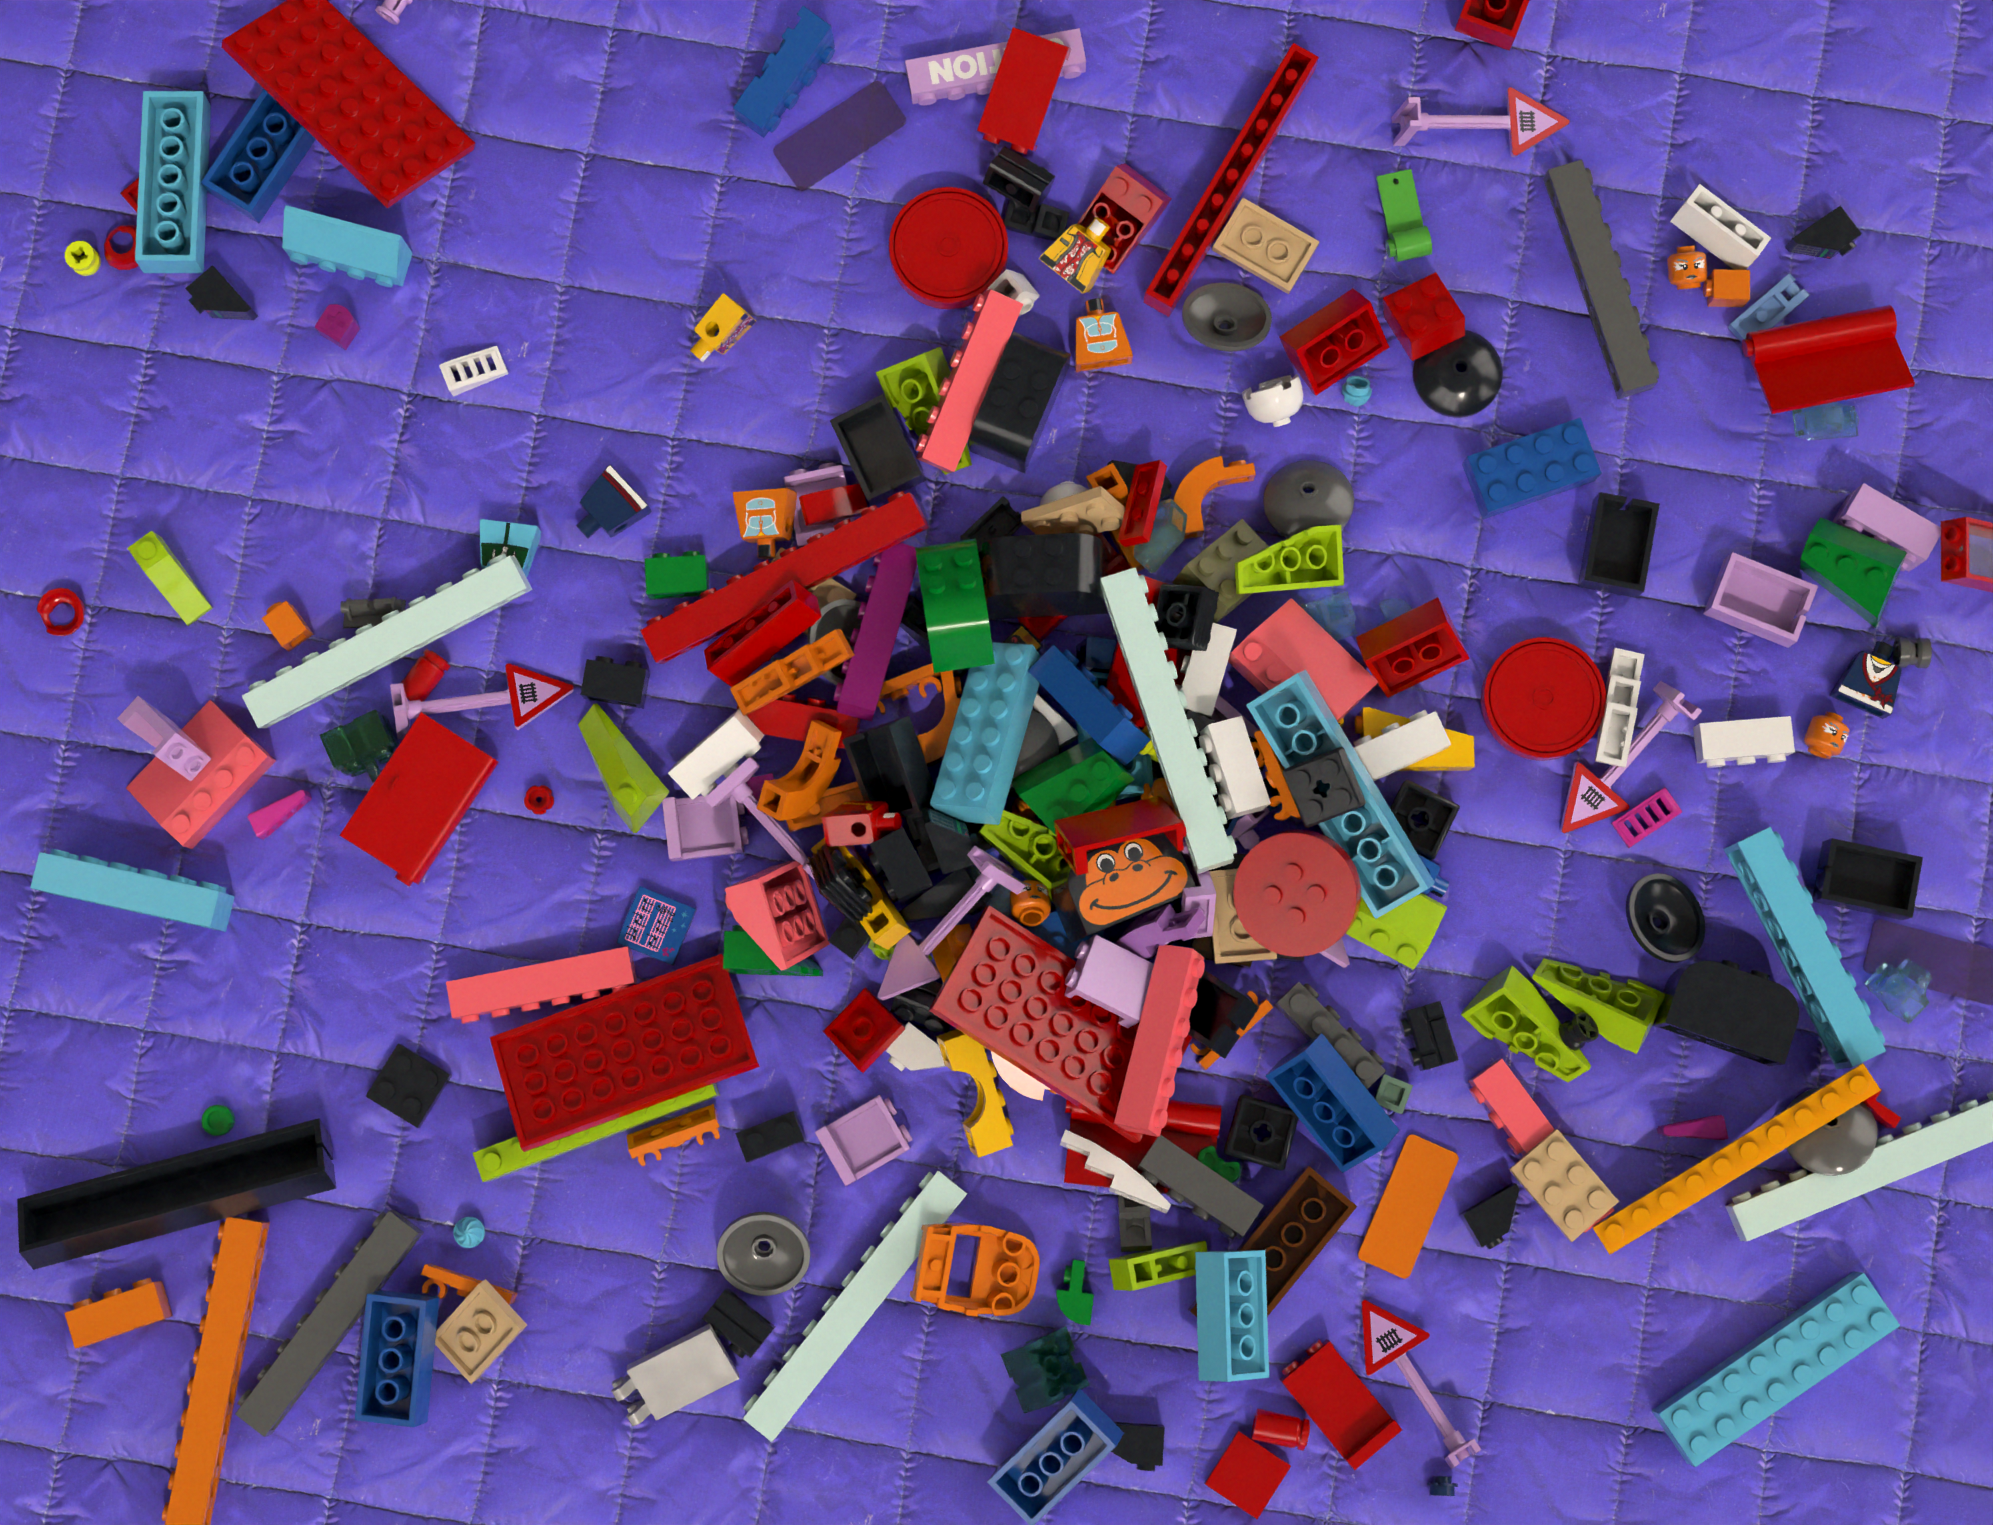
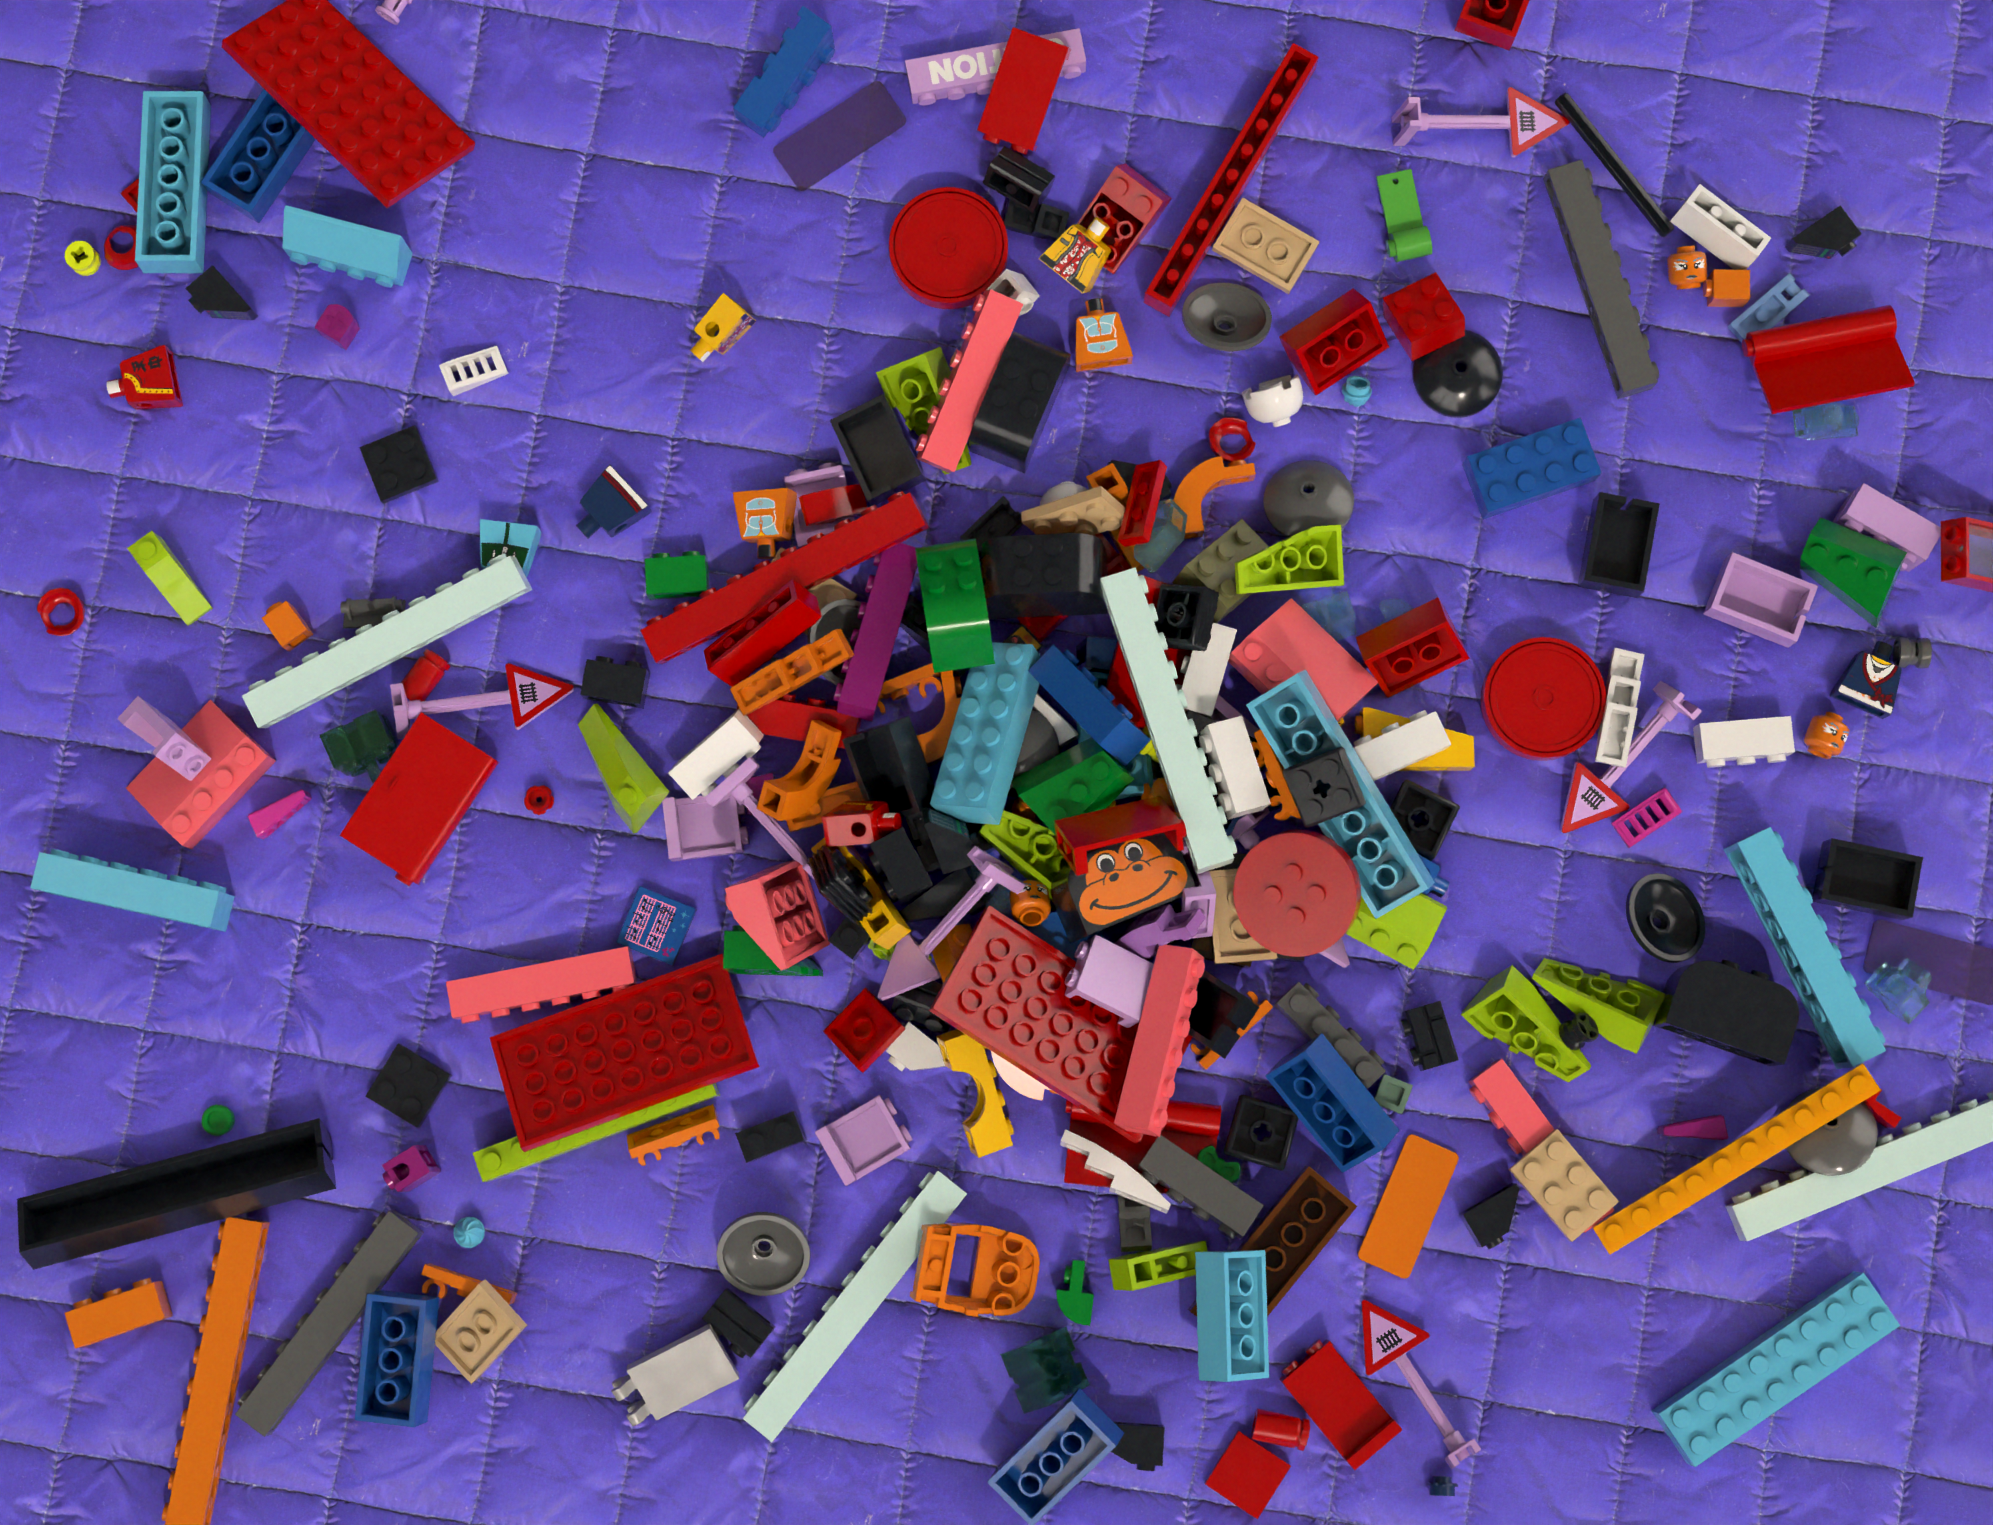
none -> red torso [107,345,183,409]
none -> black plate [359,425,439,504]
none -> magenta brick [382,1145,441,1192]
none -> red piece [1209,417,1256,462]
none -> black axle [1555,93,1674,237]

